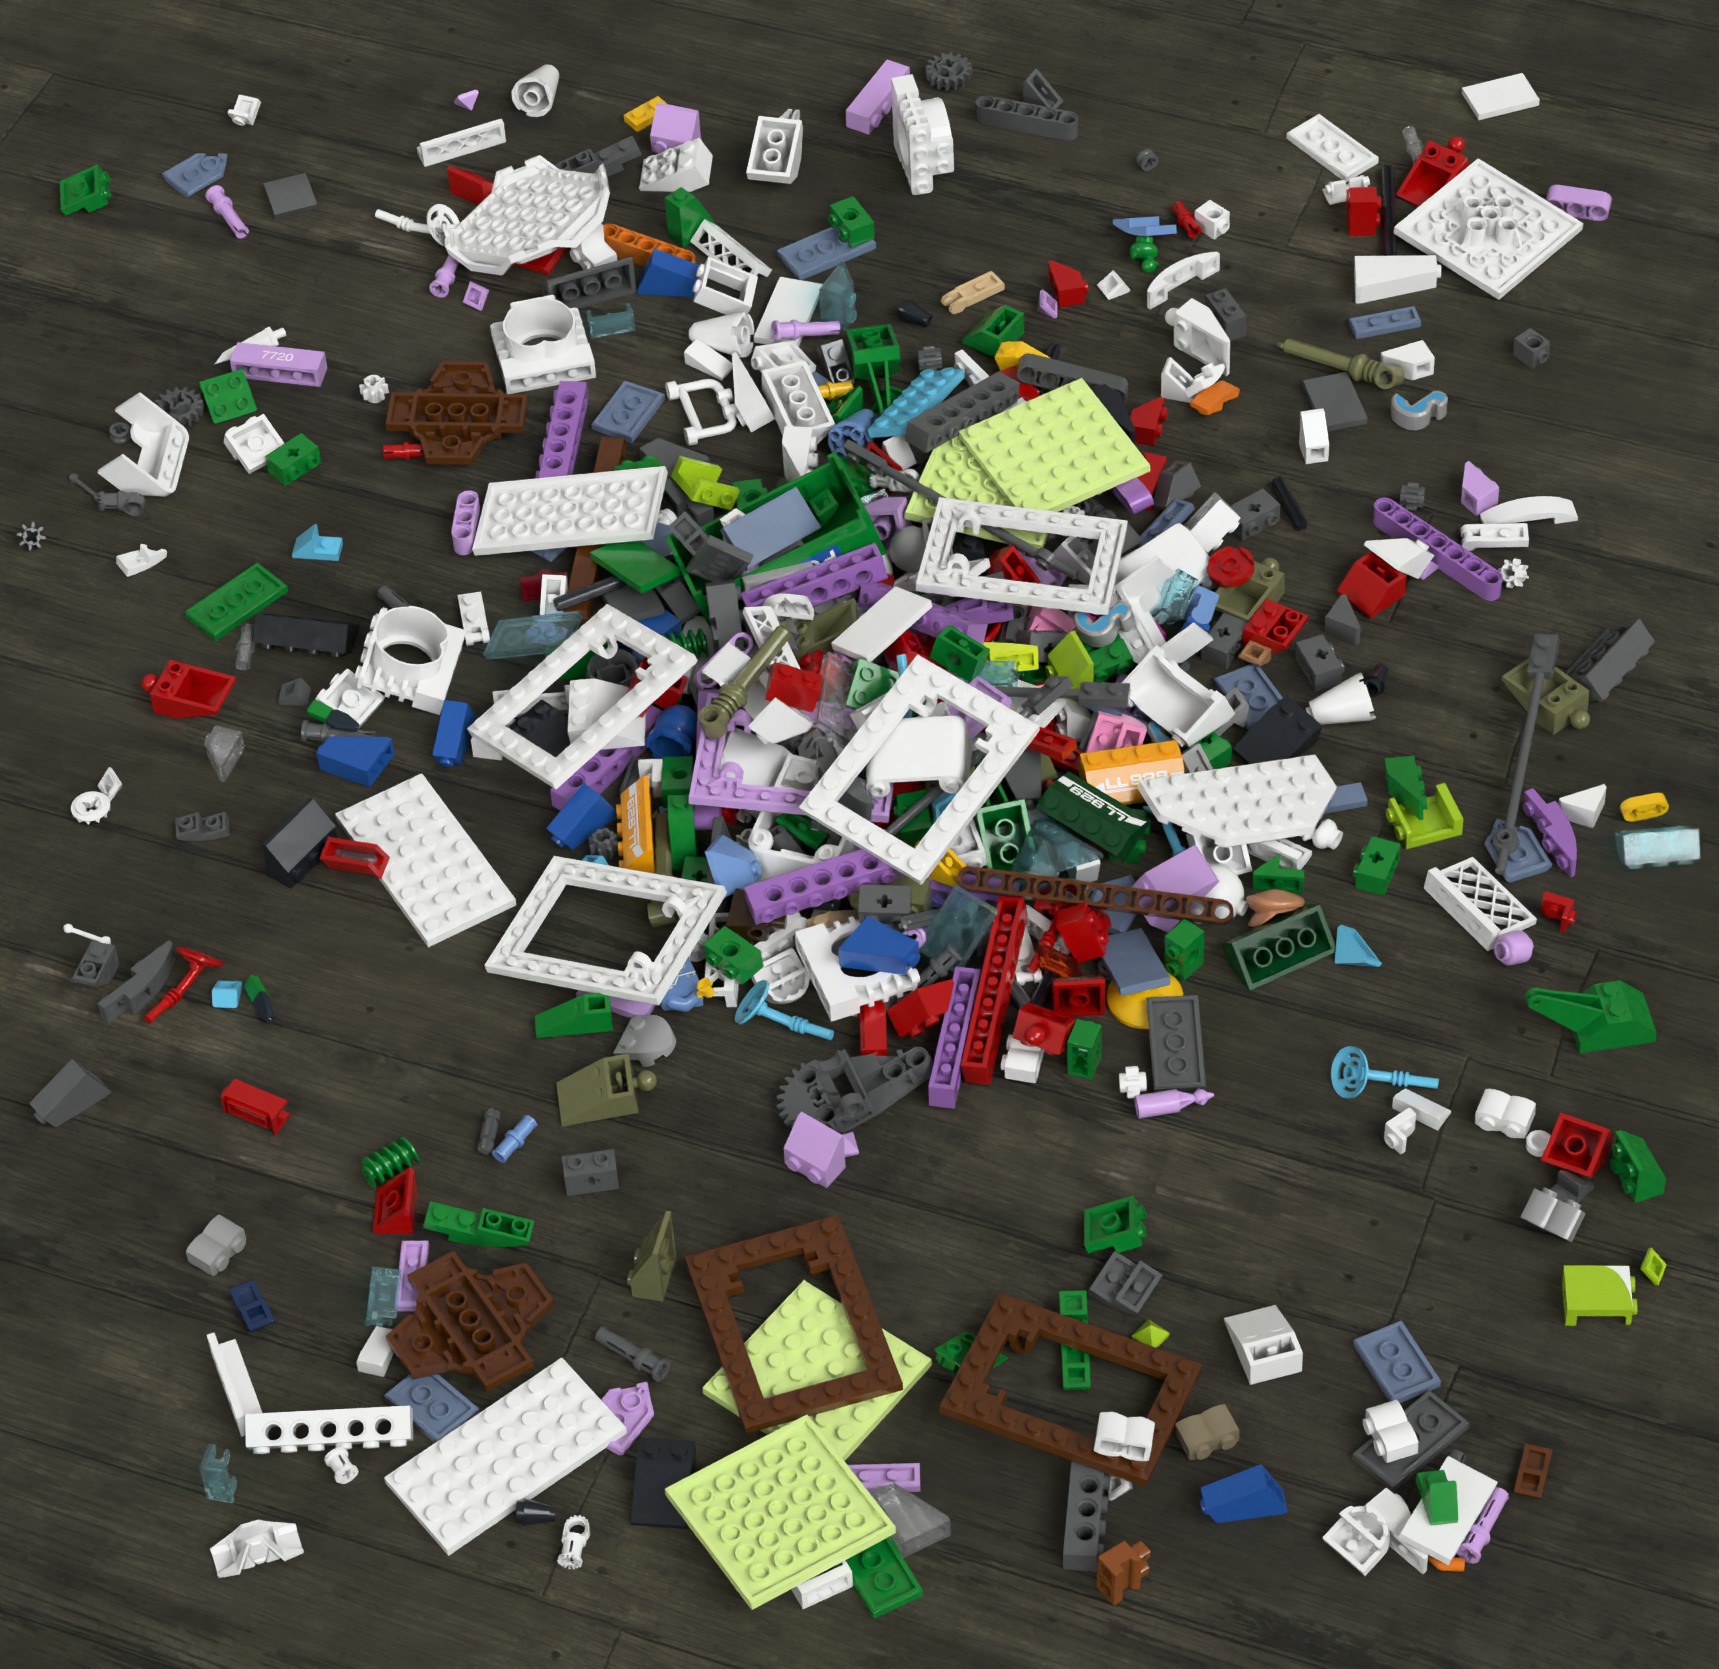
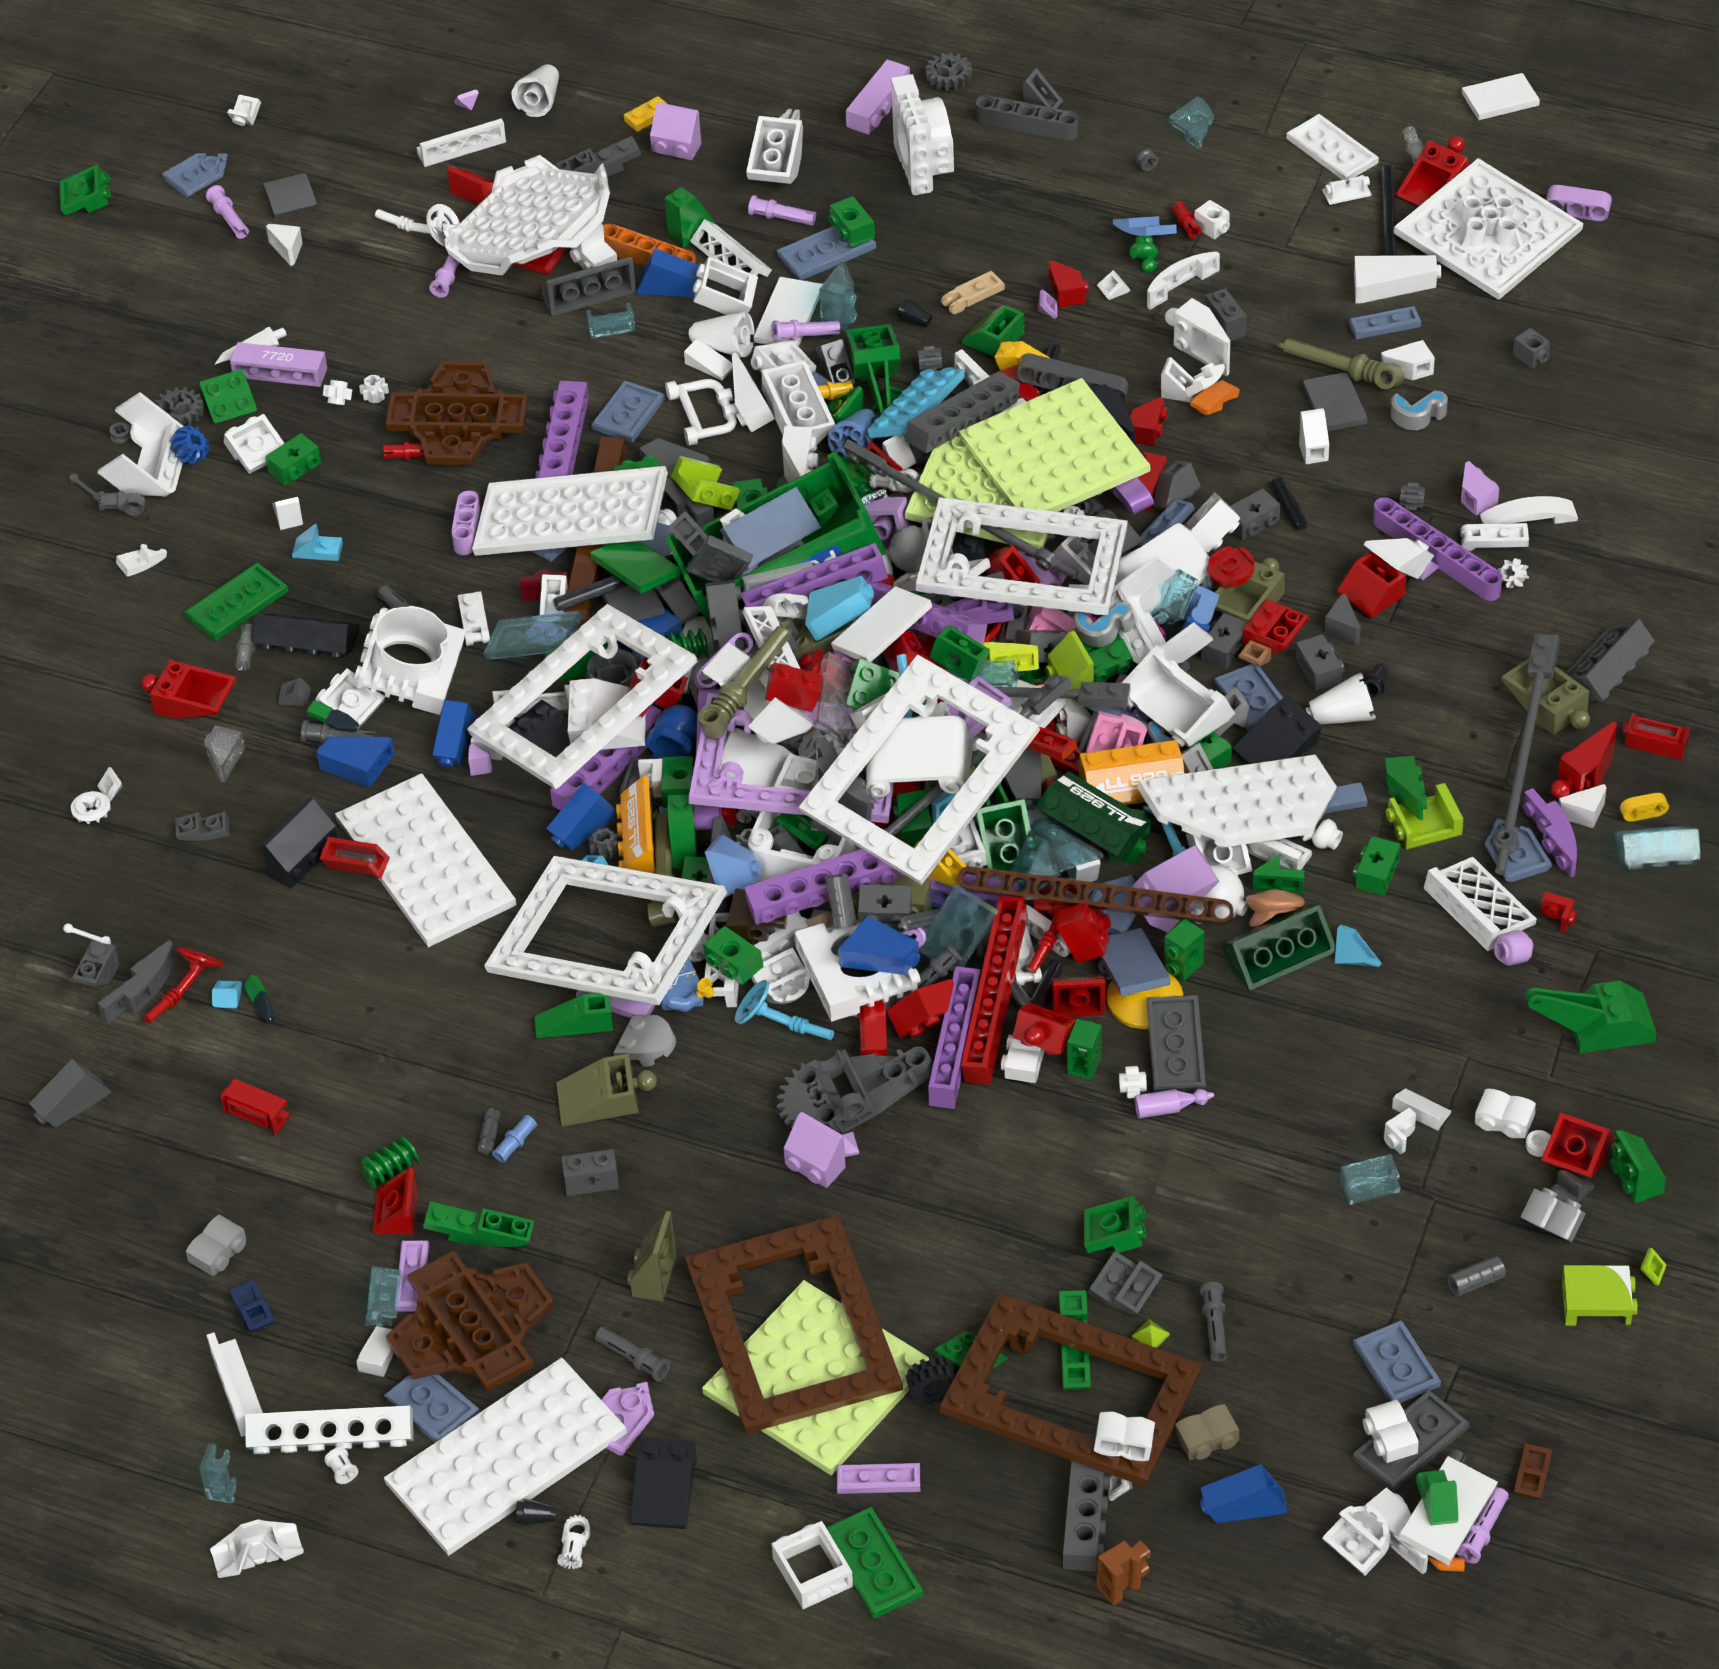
gear [16,521,46,550] -> none
lavender slope [463,281,489,311] -> none
white hose [490,295,596,394] -> none
white slope [639,138,713,192] -> none
yellowish green plate [665,1415,896,1610] -> none
clear slope [870,1482,951,1558] -> none
clear red tile [1036,944,1083,977] -> none
white slope [1224,1305,1303,1385] -> none
medium azure dish [1331,1046,1439,1098] -> none
red brick [1346,187,1381,236] -> none
none -> blue gear [170,424,210,465]
none -> white slope [266,224,302,266]
none -> white slope [272,497,303,530]
none -> white gear [323,380,352,405]
none -> lavender slope [468,744,492,776]
none -> lavender pin [748,195,816,226]
none -> medium azure slope [805,576,874,641]
none -> dark grey axle [826,873,857,928]
none -> black tyre [906,1356,956,1404]
none -> clear light blue slope [1168,96,1214,149]
none -> dark grey pin [1199,1282,1228,1362]
none -> clear light blue hinge [1340,1154,1400,1205]
none -> dark grey axle [1447,1255,1506,1297]
none -> red slope [1551,721,1617,799]
none -> red window [1622,713,1691,760]

